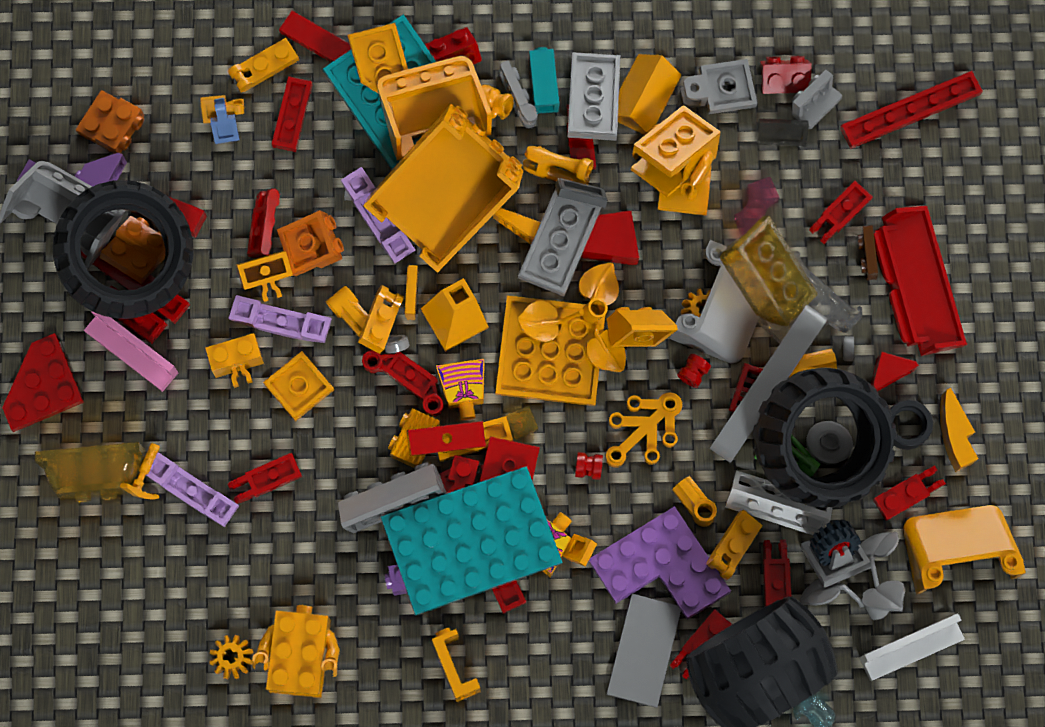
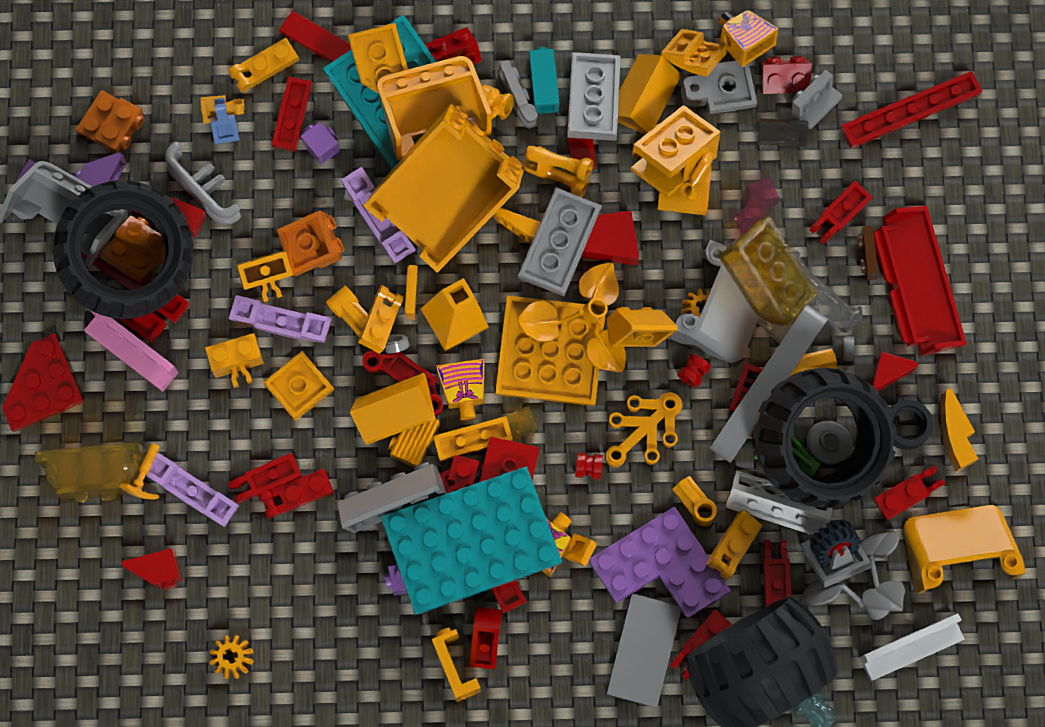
red hinge [247,188,280,258] -> none
light orange torso [253,605,340,698] -> none
red tile [406,421,486,456] -> none
dark grey tile [555,178,608,208] -> none
none -> red slope [121,548,183,590]
none -> light grey piece [165,142,241,225]
none -> red plate [258,468,334,519]
none -> medium lavender brick [301,122,340,166]
none -> light orange slope [350,373,436,445]
none -> red slope [470,607,502,670]
none -> light orange slope [662,29,726,77]
none -> light orange torso [719,11,778,67]

